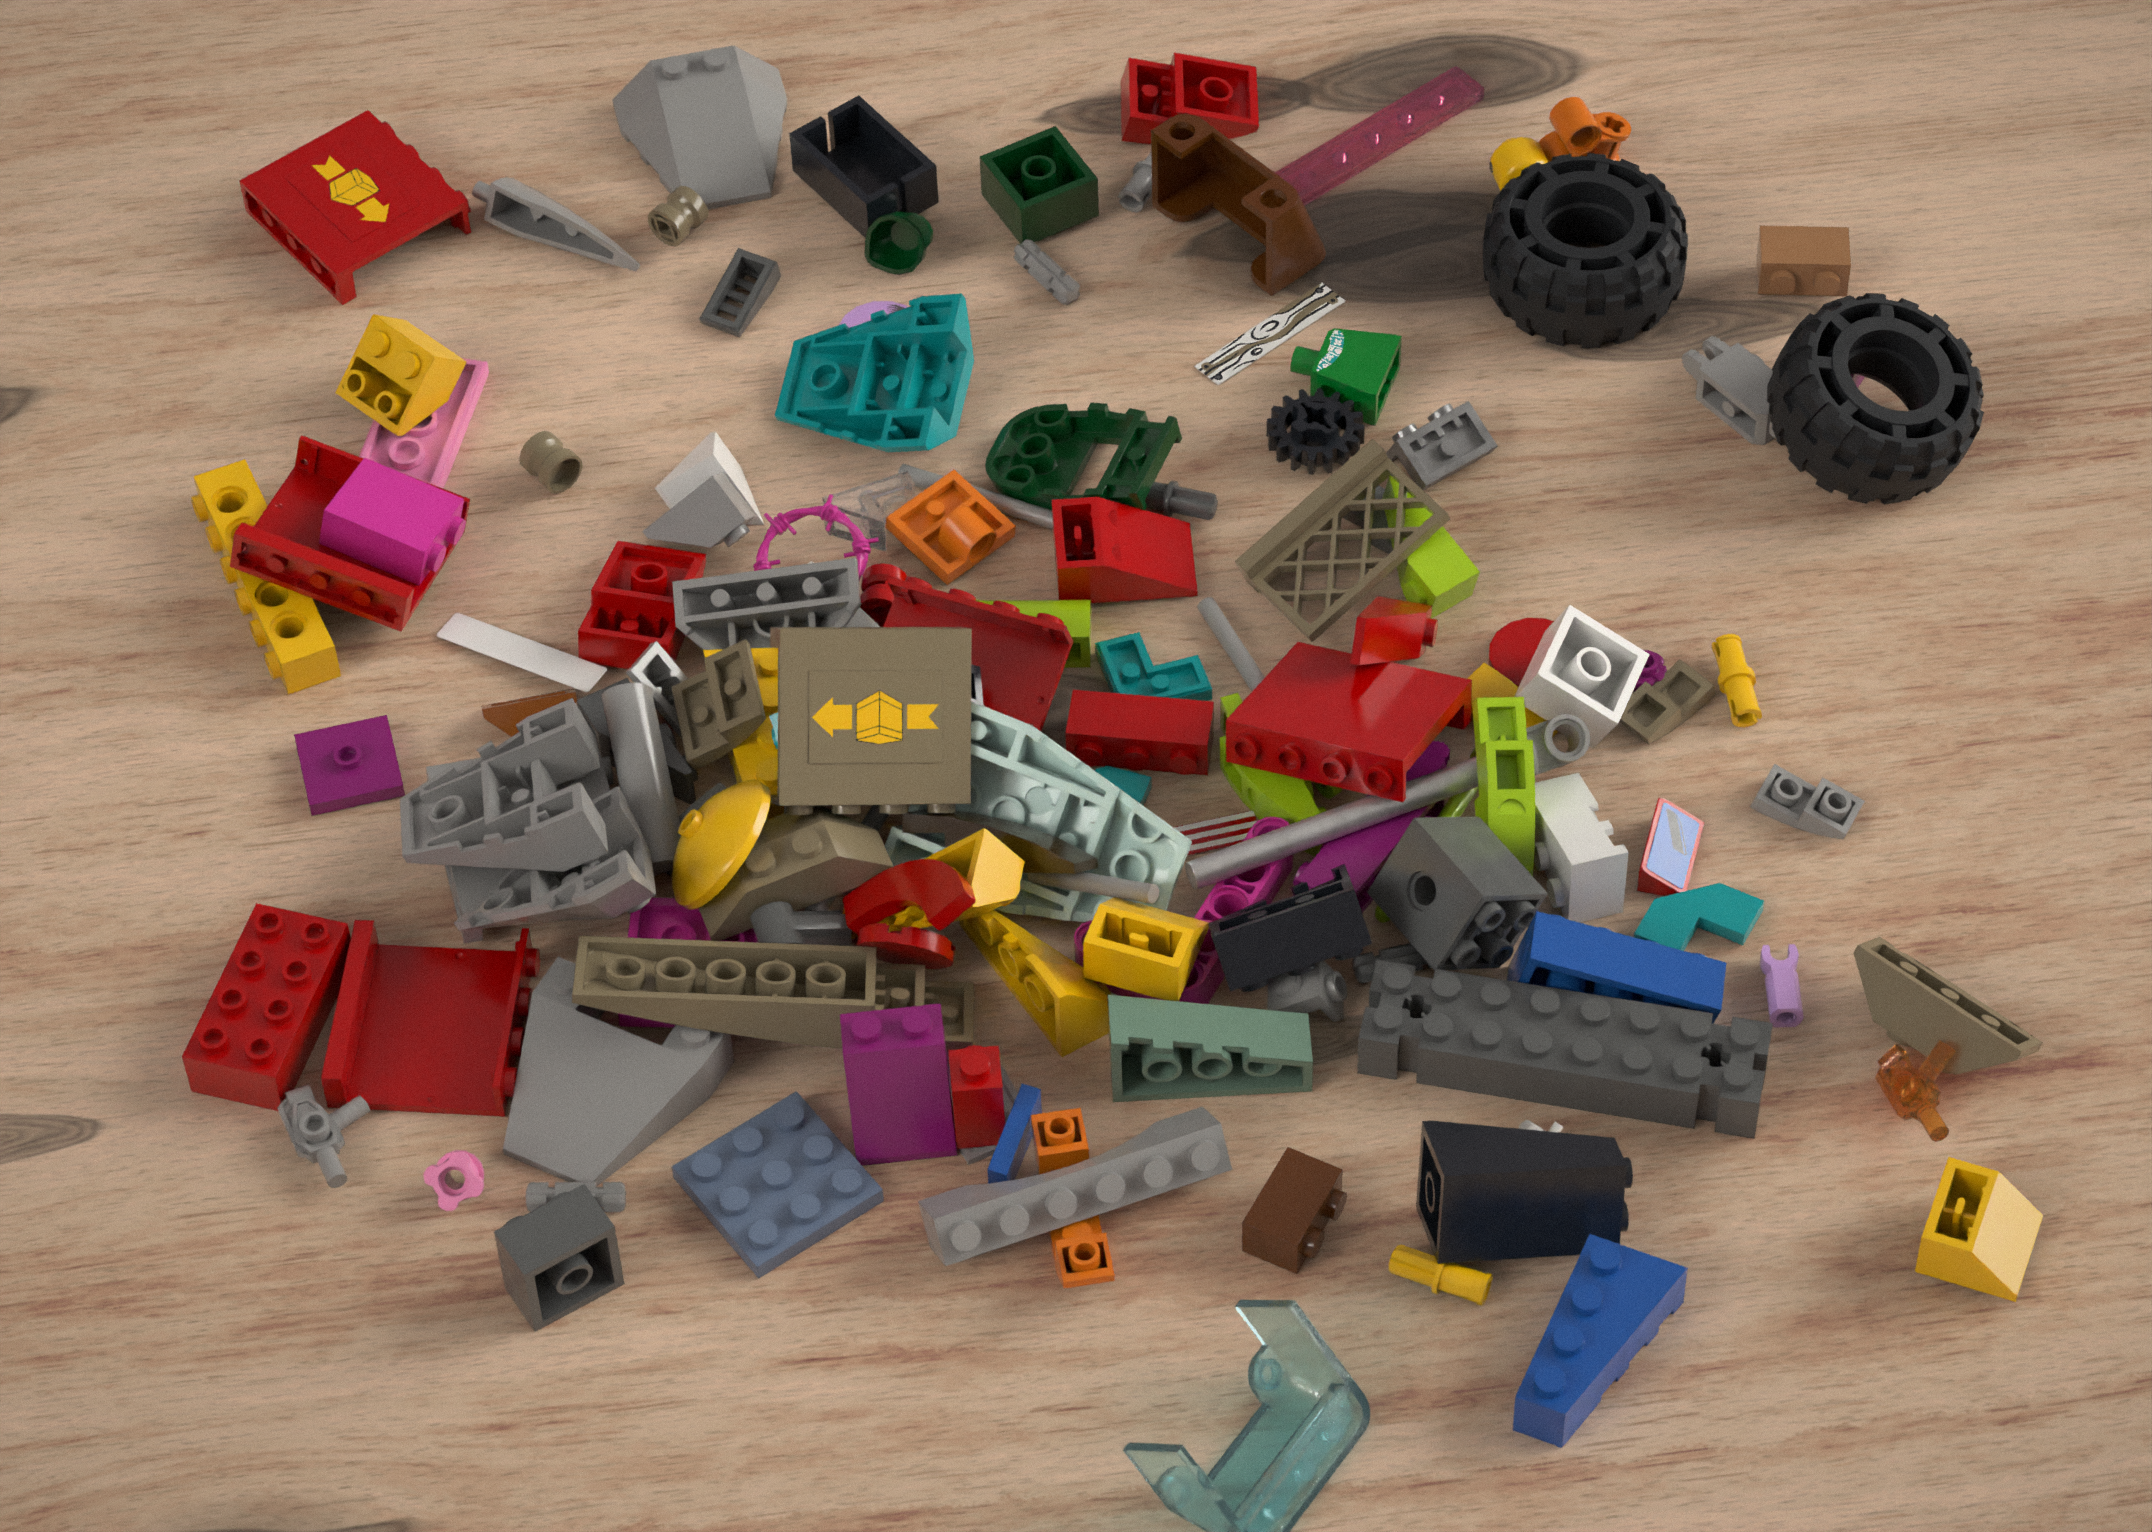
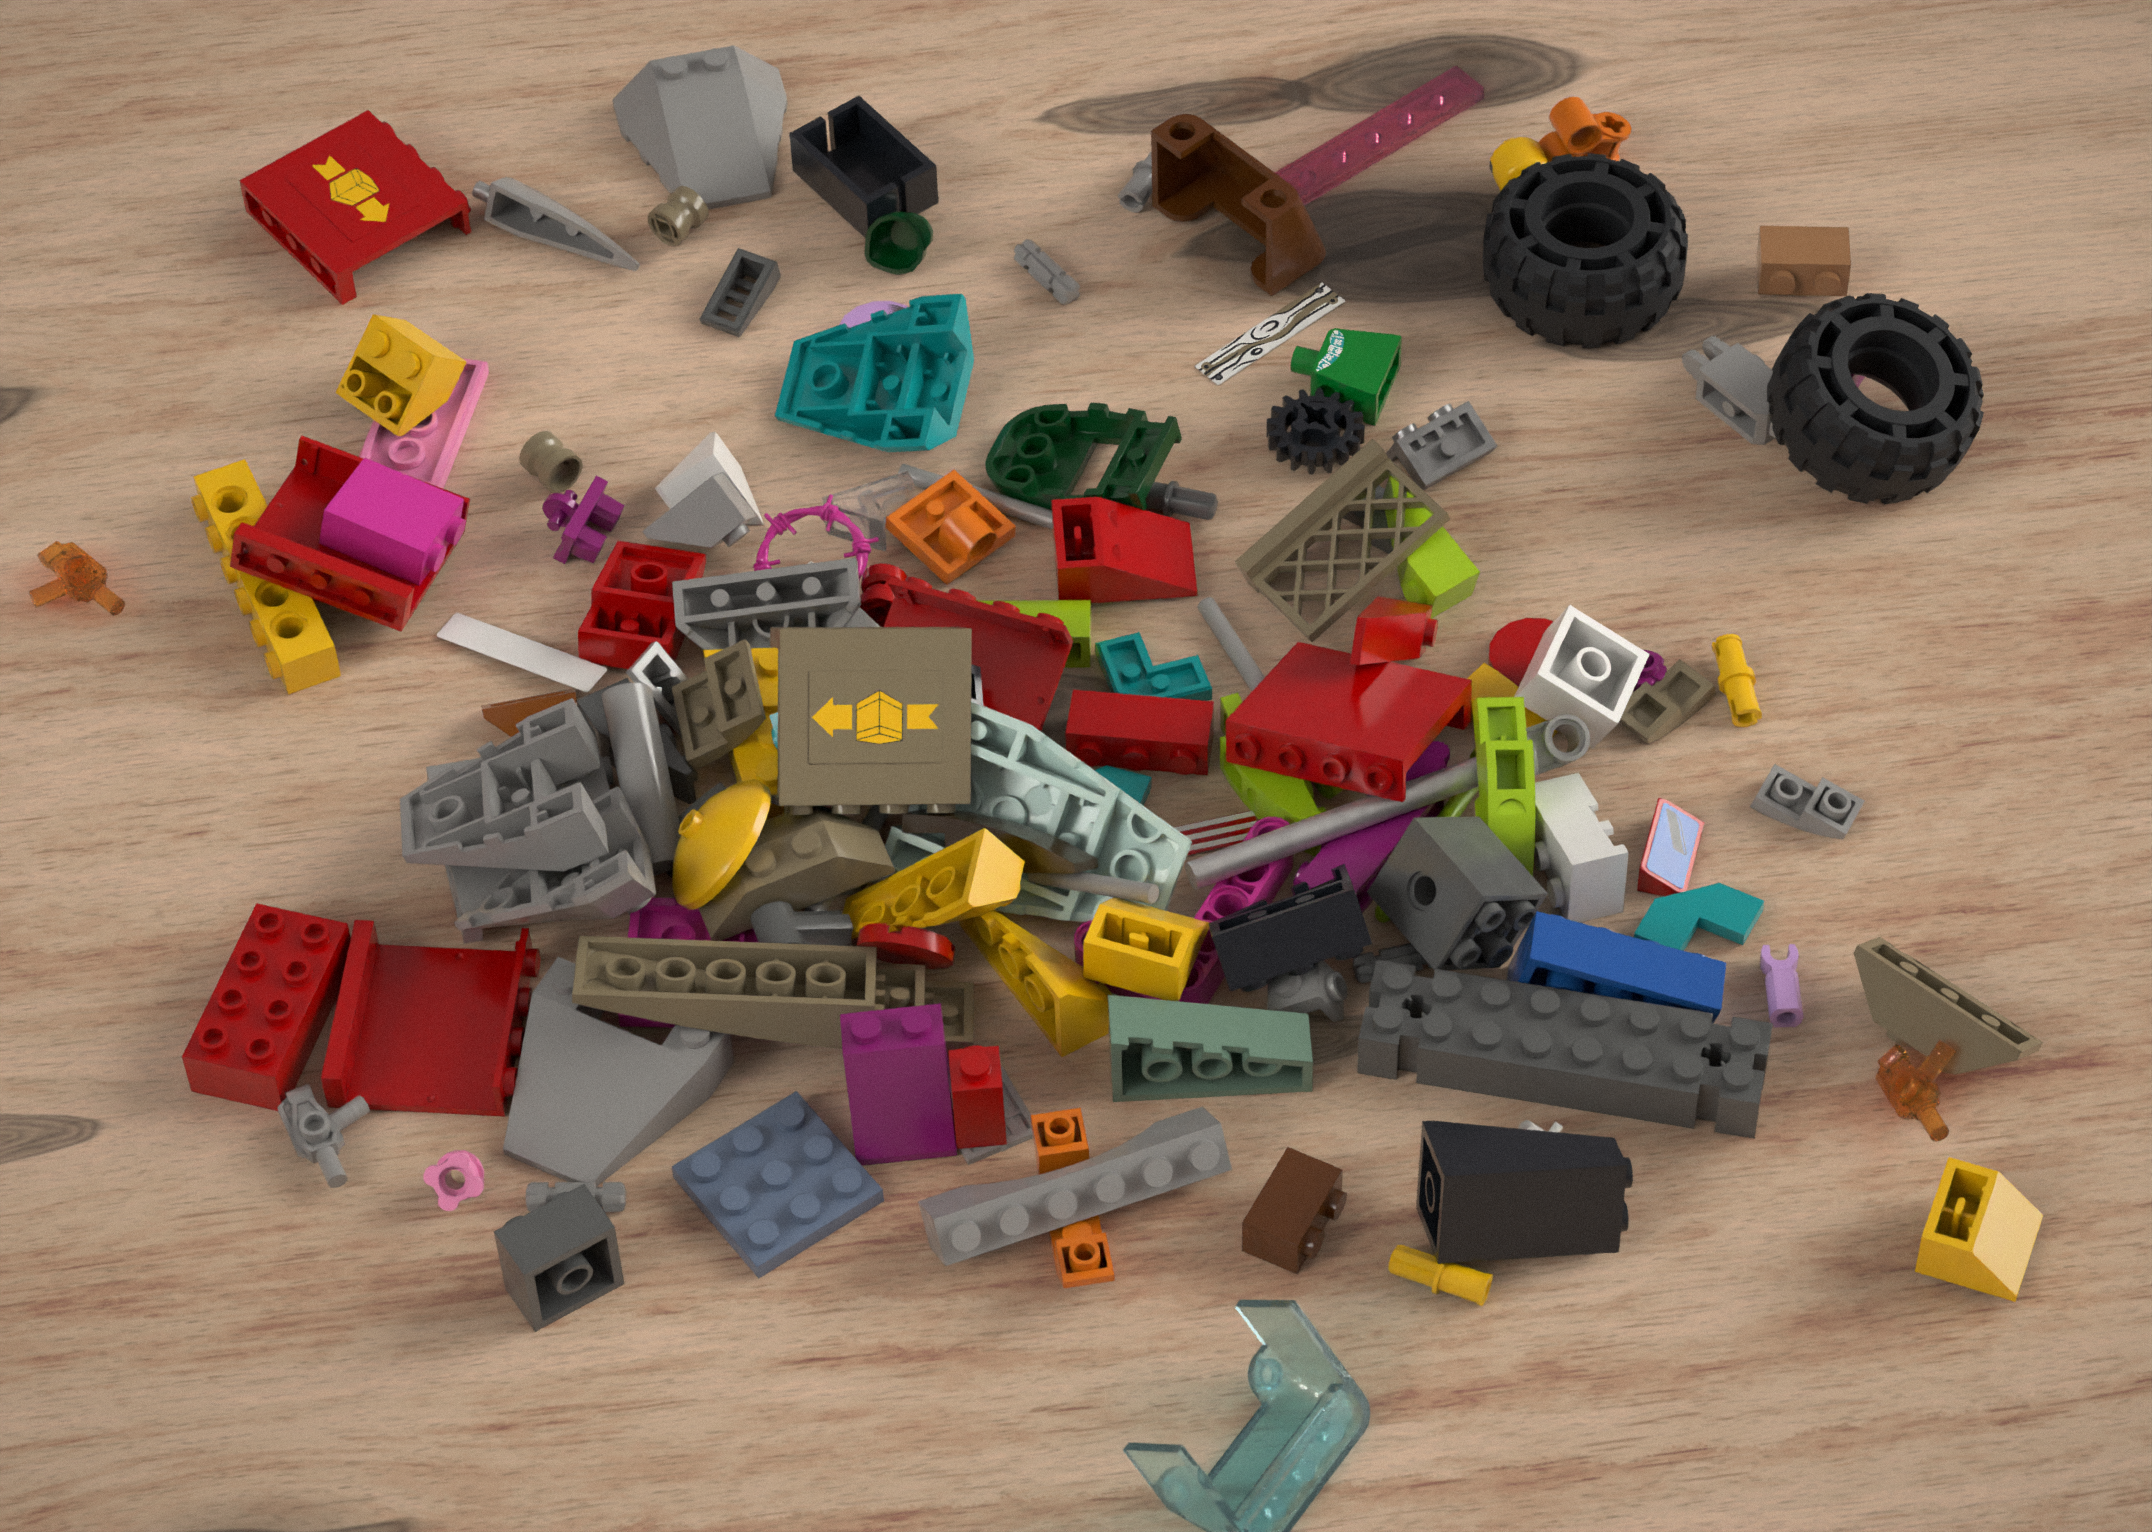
magenta plate [294,715,405,816] -> none
red tile [843,859,976,936] -> none
dark green brick [979,126,1099,244] -> none
blue tile [987,1083,1042,1184] -> none
red slope [1121,52,1259,144] -> none
blue wedge [1513,1234,1688,1448] -> none
none -> clear orange piece [29,541,125,616]
none -> magenta hips [542,475,625,564]

